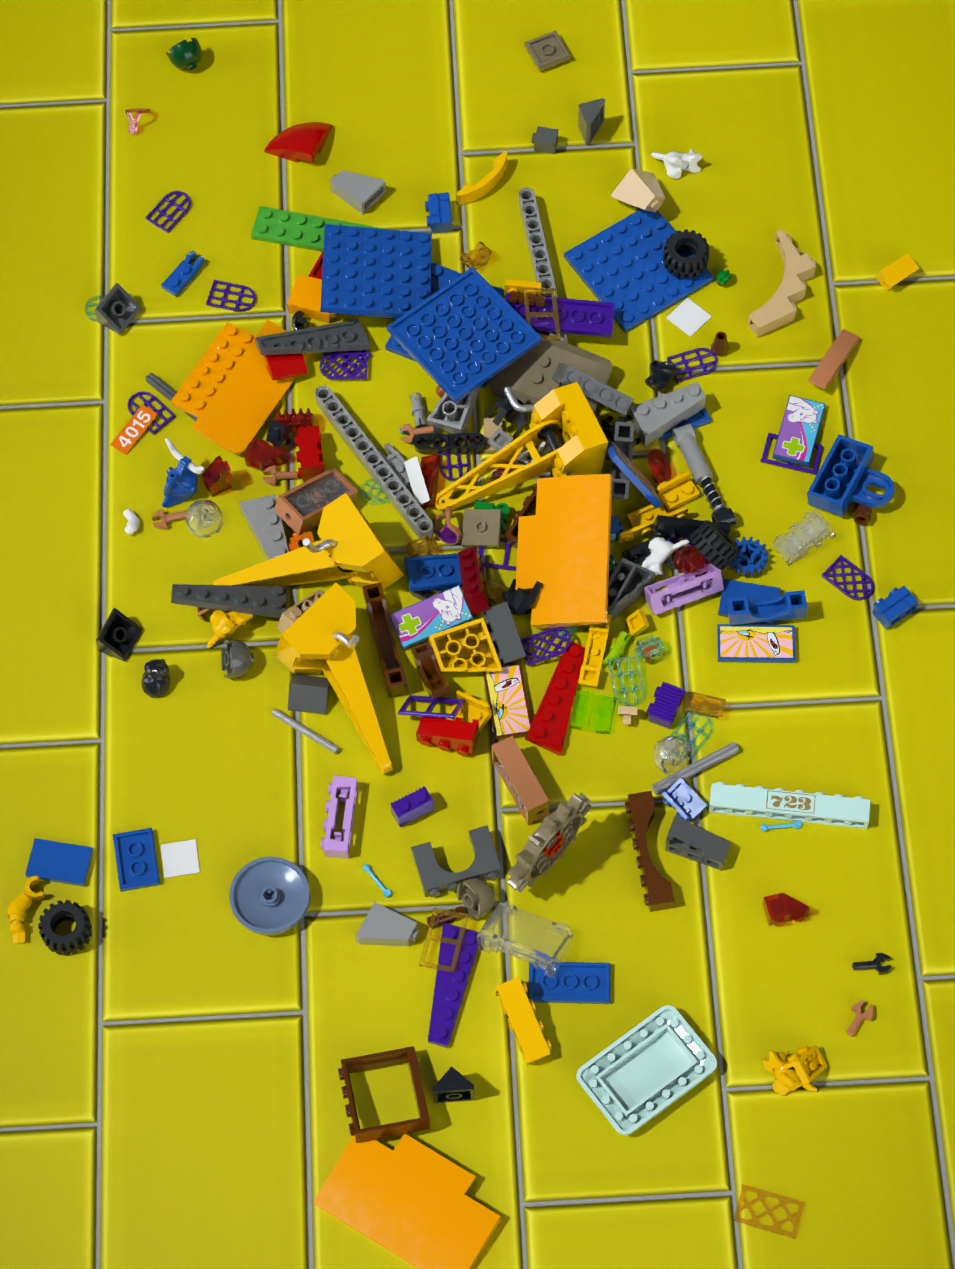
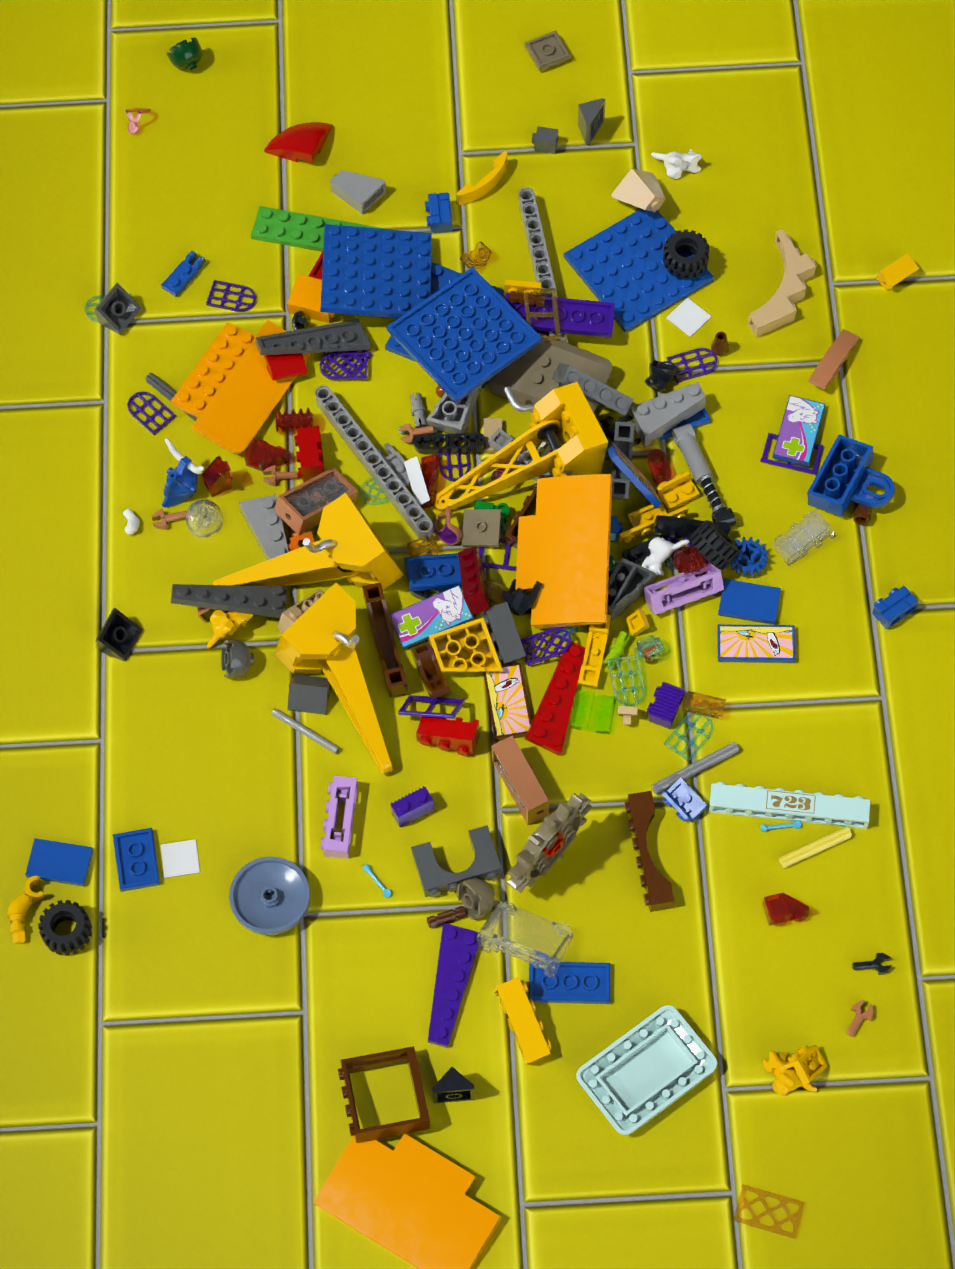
orange sticker [110,404,158,455] -> none
black hair [141,659,170,698] -> none
dark purple window [145,191,191,233] -> none
black bracket [266,419,291,448] -> none
light grey slope [355,902,419,946] -> none
clear yellow window [419,907,469,973] -> none
yellow bracket [447,690,493,732] -> none
black piece [485,397,529,441] -> none
clear cylinder [653,736,692,776] -> none
dark grey wedge [665,816,730,870] -> none
green plate [716,269,732,286] -> none
blue arch [727,590,807,625] -> none
dark purple window [822,555,873,601] -> none
none -> light yellow axle [779,827,852,868]

